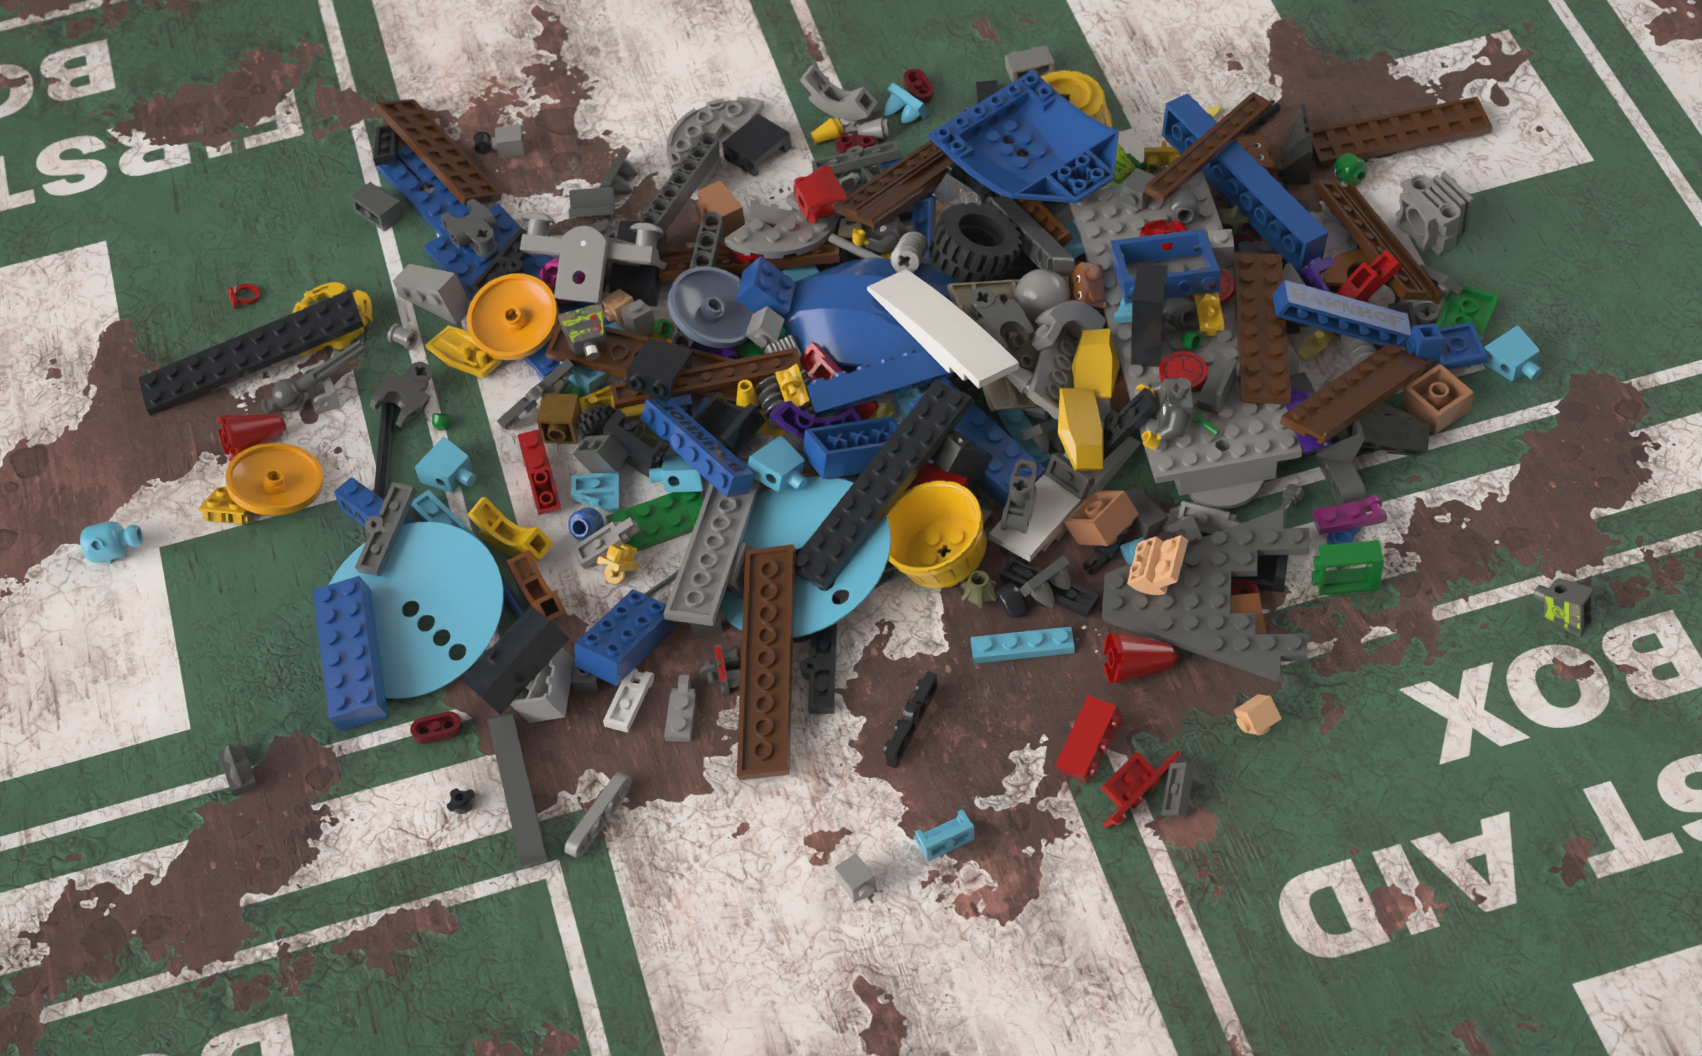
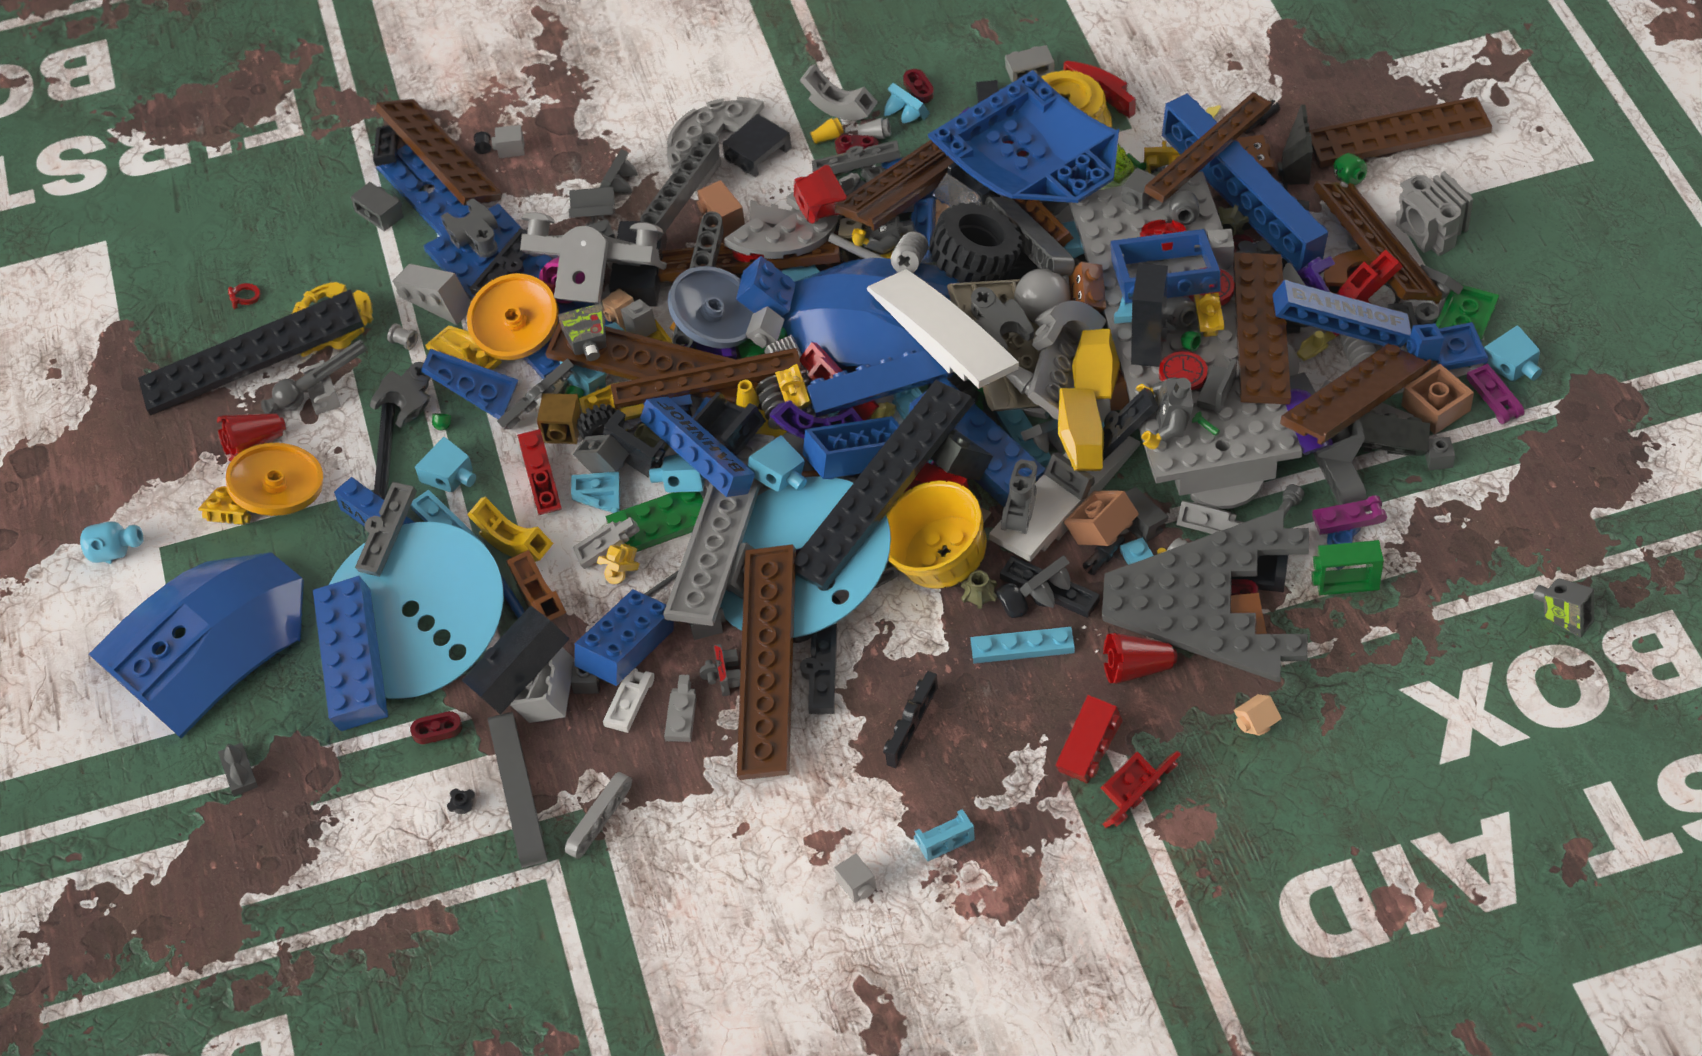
blue head [568,507,604,541] -> none
black panel [626,338,693,400] -> none
green hinge [653,319,674,338] -> none
light nougat brick [1127,535,1188,595] -> none
dark grey tile [1161,762,1205,818] -> none
dark grey hinge [1162,515,1203,542] -> none
none -> blue wedge [88,552,304,738]
none -> blue wing [422,349,518,419]
none -> red slope [1064,61,1136,118]
none -> dark grey plate [1424,437,1455,470]
none -> magenta plate [1466,364,1525,424]

